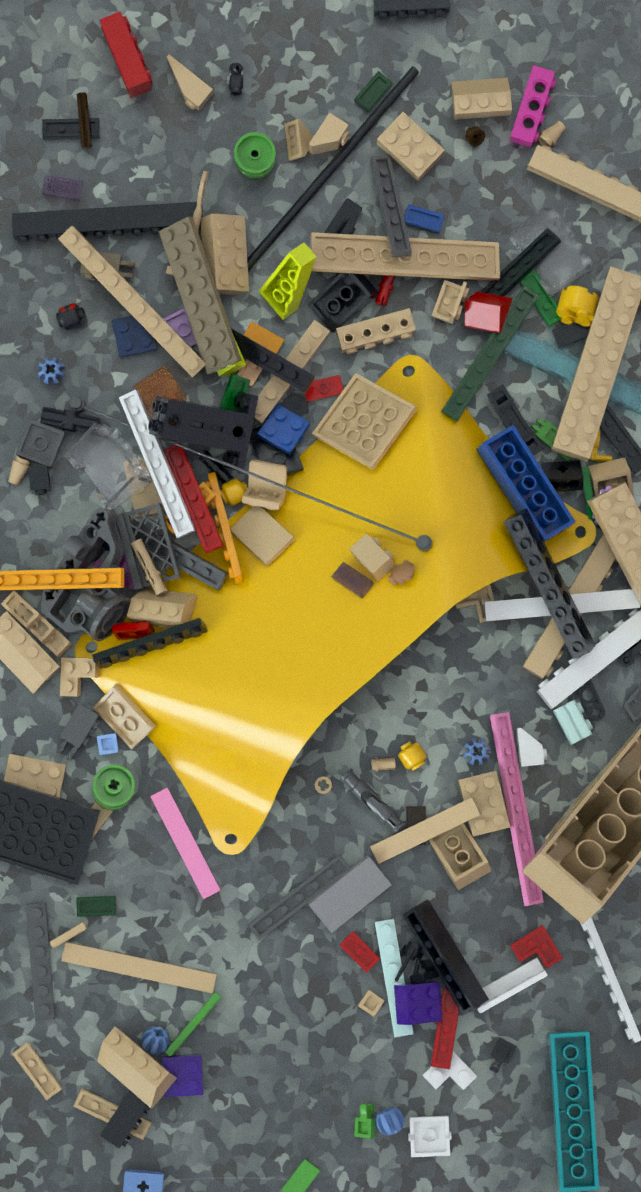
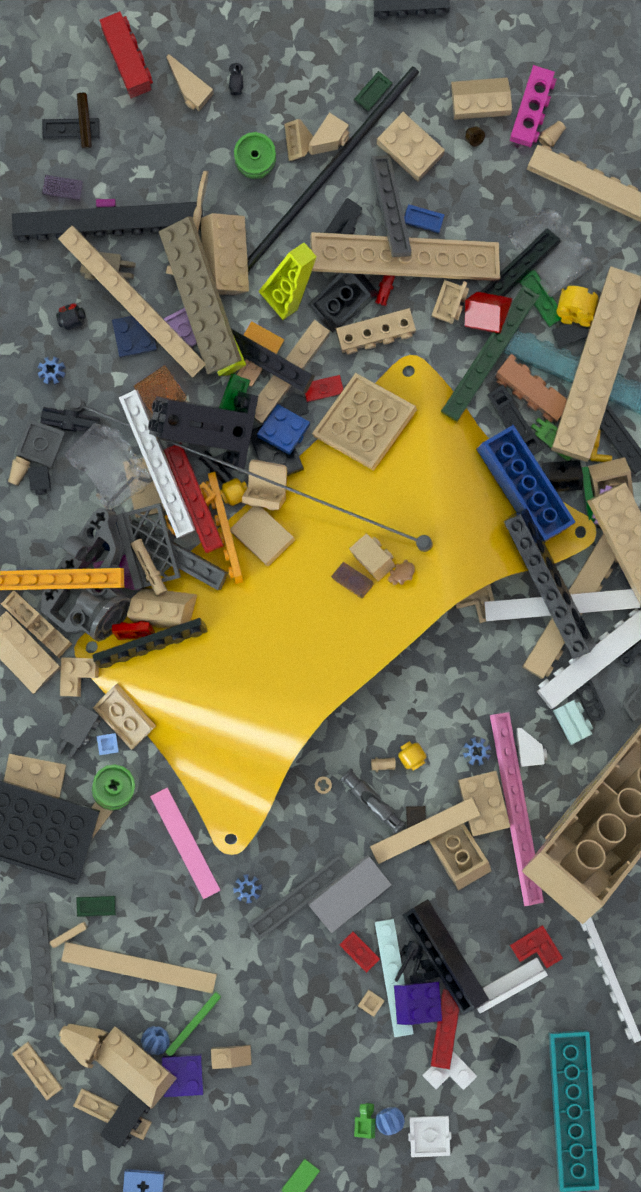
none -> tan cone [59,1024,109,1068]
none -> magenta tile [96,199,116,208]
none -> tan slope [211,1045,252,1069]
none -> medium blue piece [233,874,262,903]
none -> nougat wedge [495,354,567,423]

